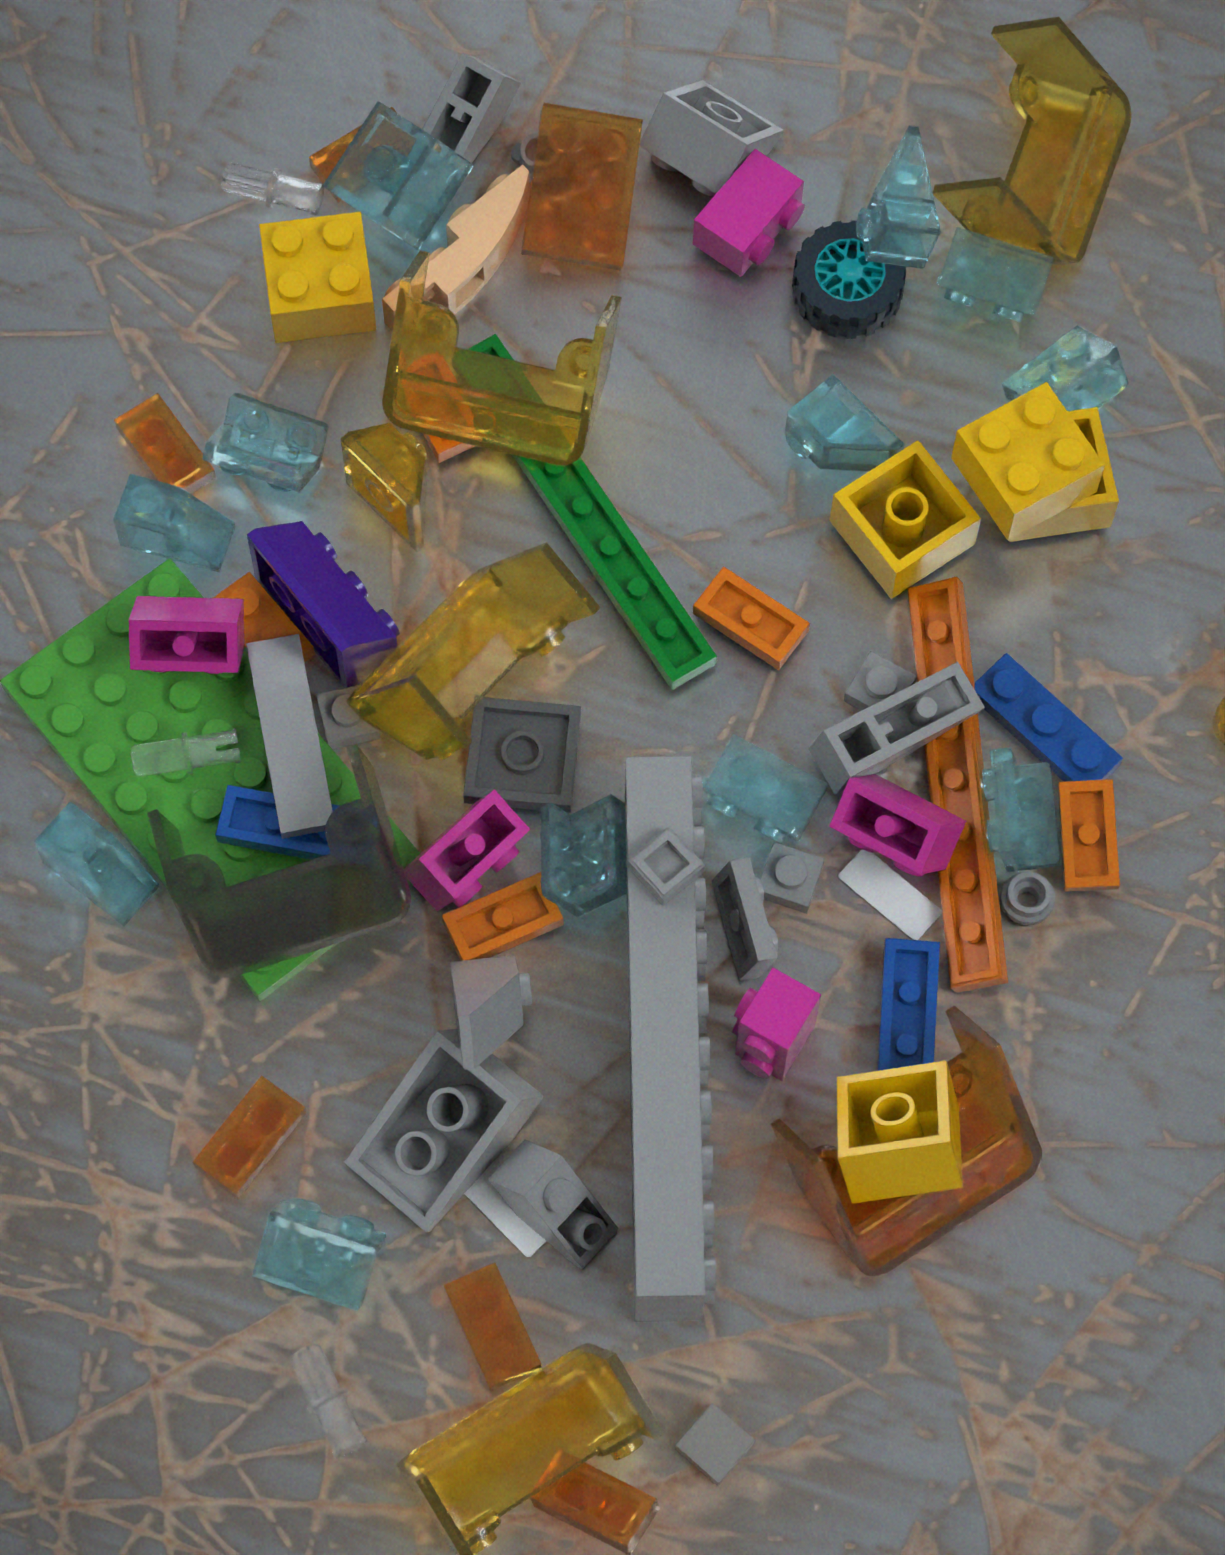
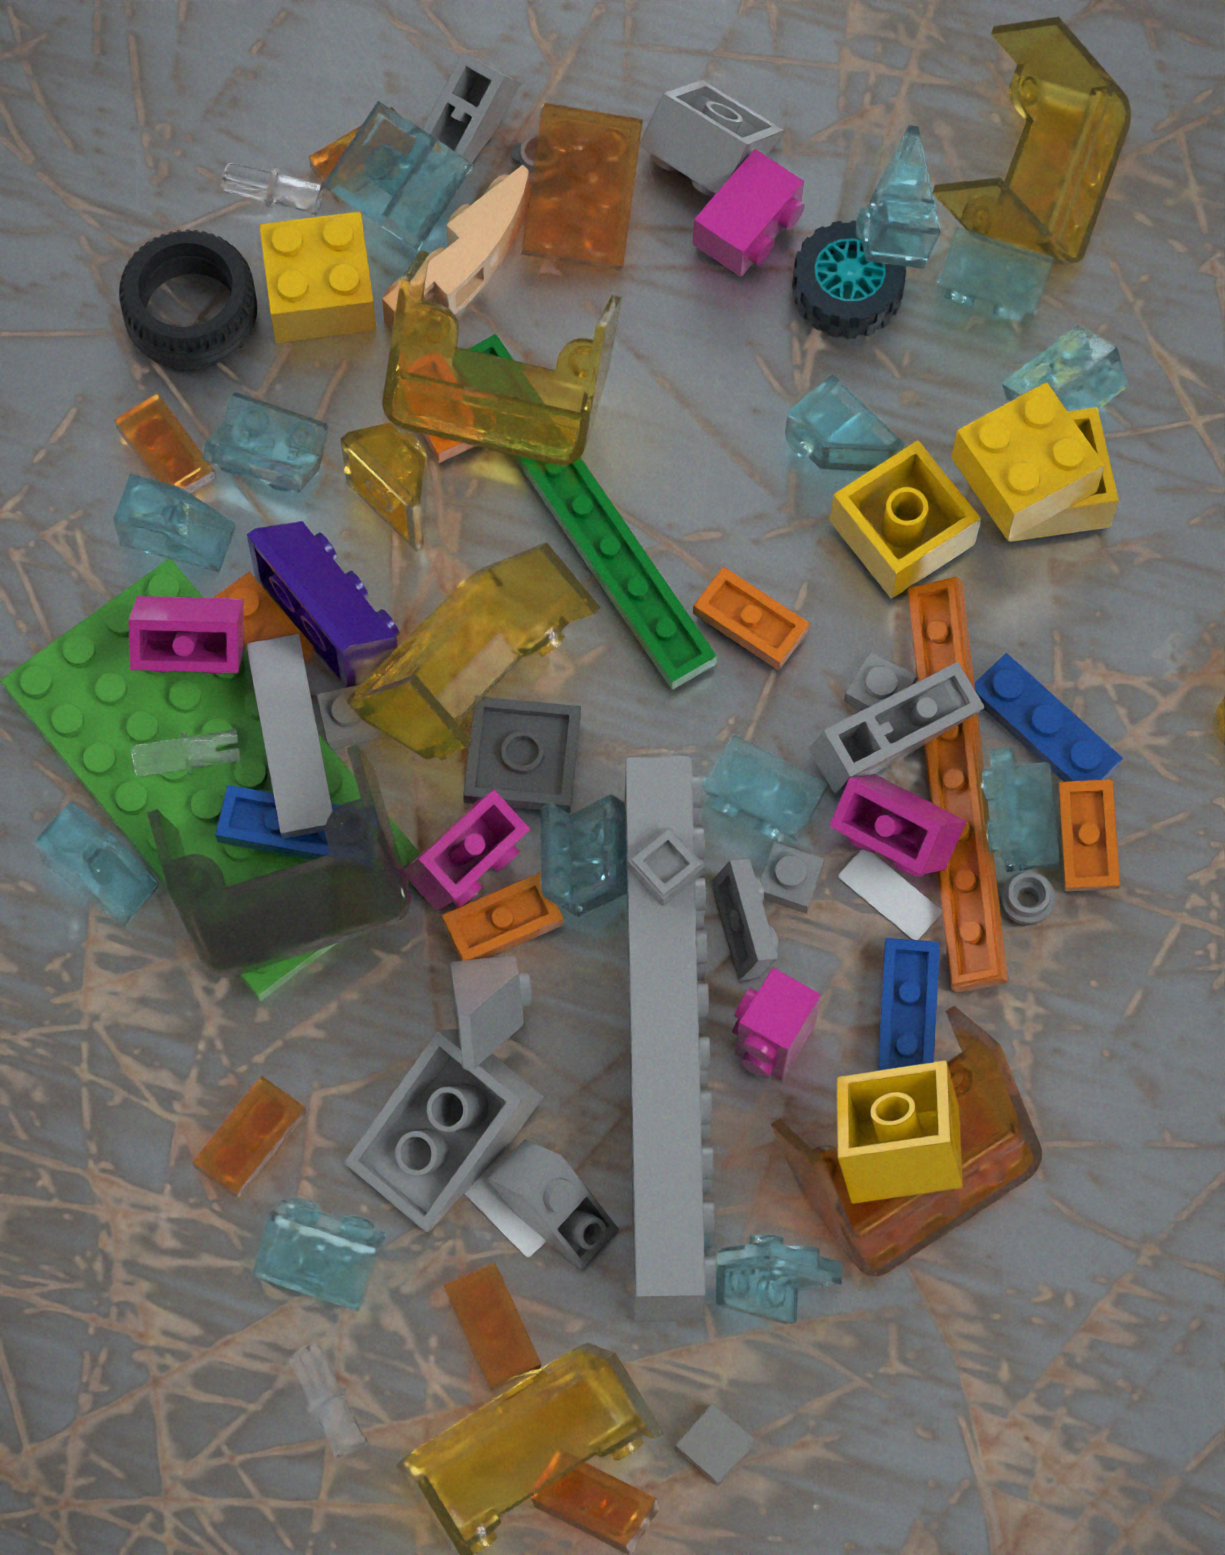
none -> black tyre [119,229,257,371]
none -> clear light blue bracket [716,1235,842,1324]

